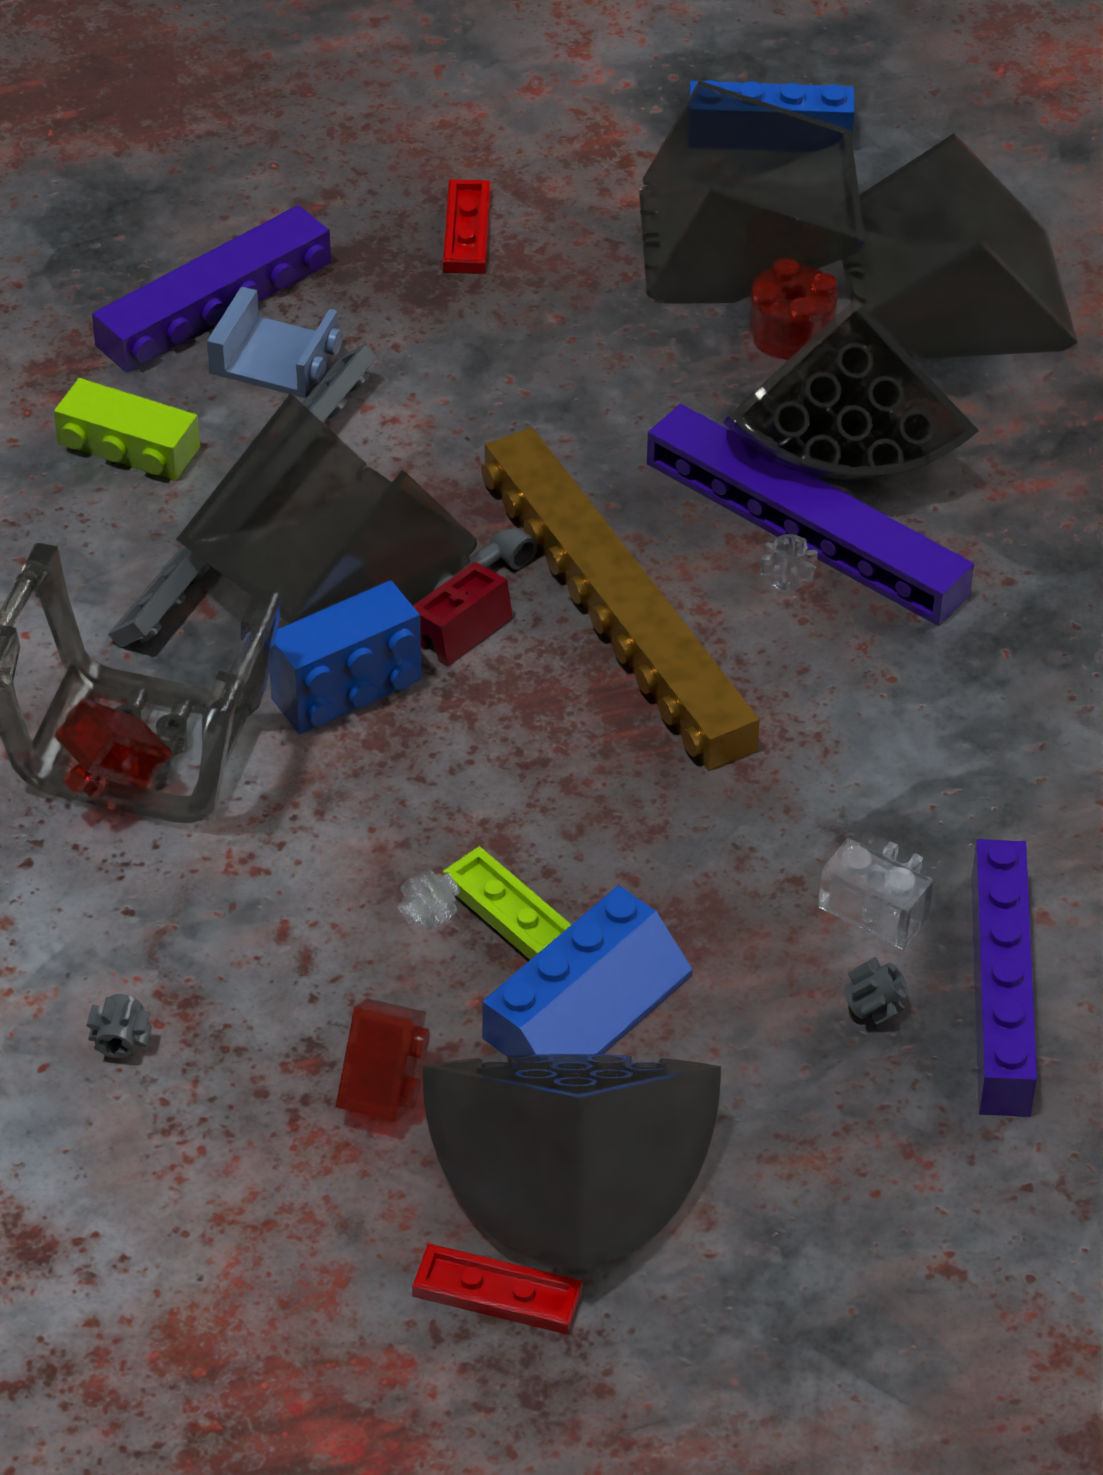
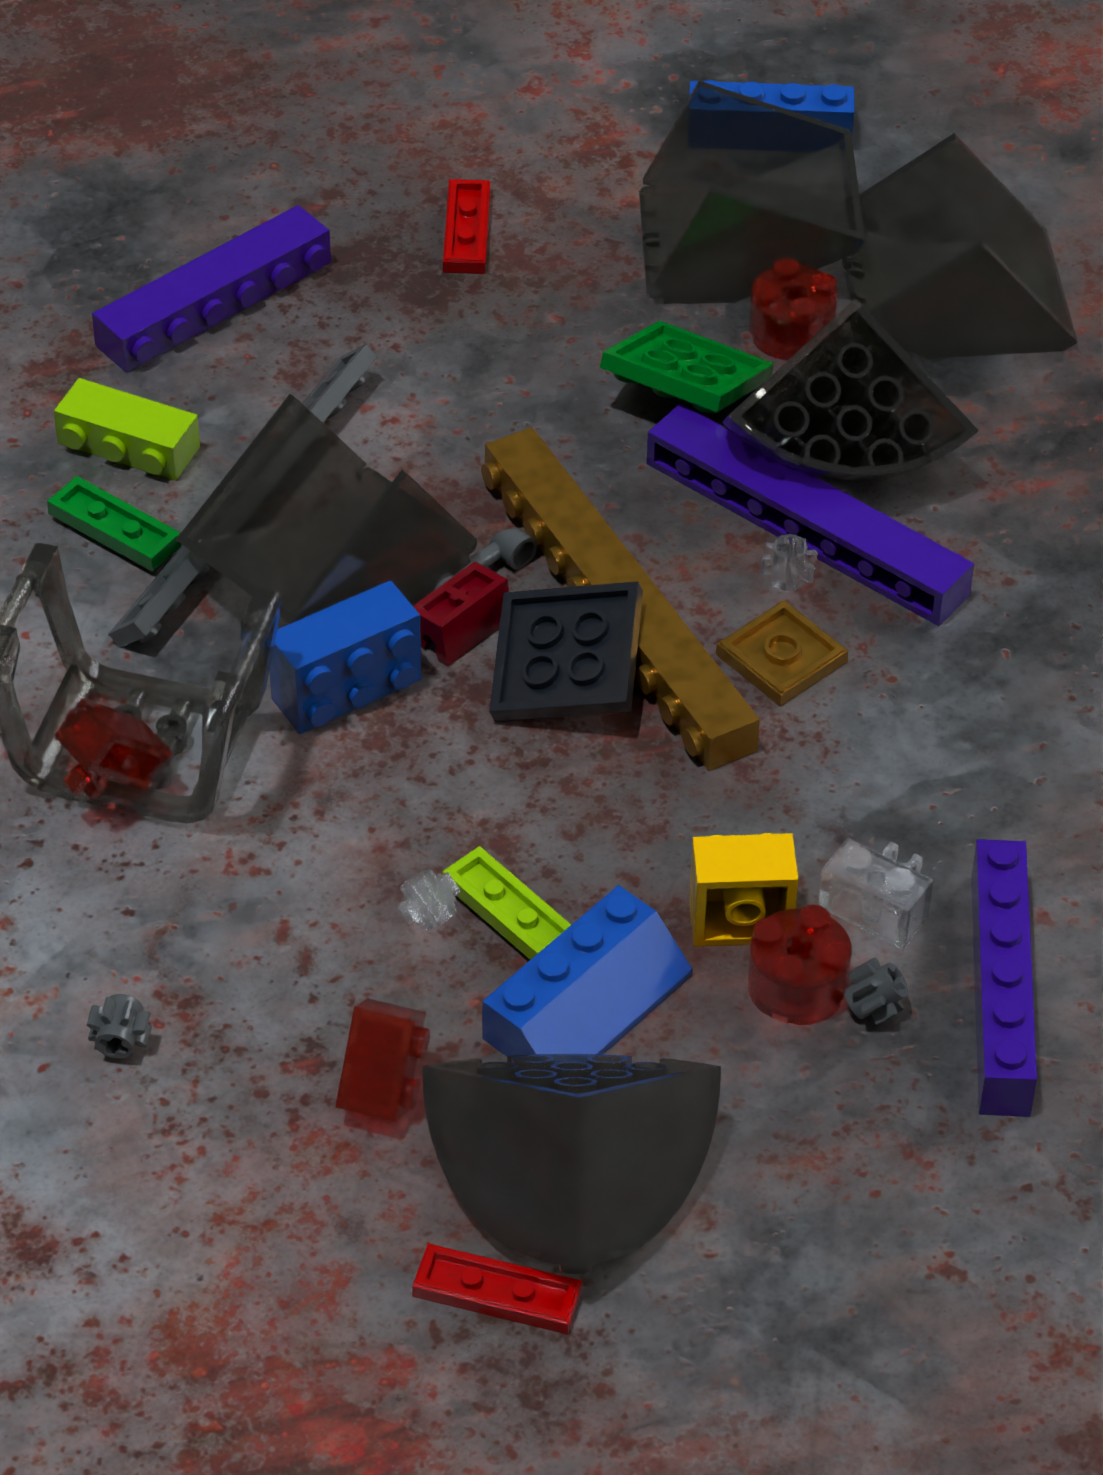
sand blue panel [207,286,343,398] -> none
none -> green plate [47,476,182,572]
none -> black plate [489,581,643,721]
none -> green plate [600,320,775,413]
none -> yellow brick [689,833,798,947]
none -> pearl gold tile [716,600,849,706]
none -> clear red brick [747,904,852,1025]

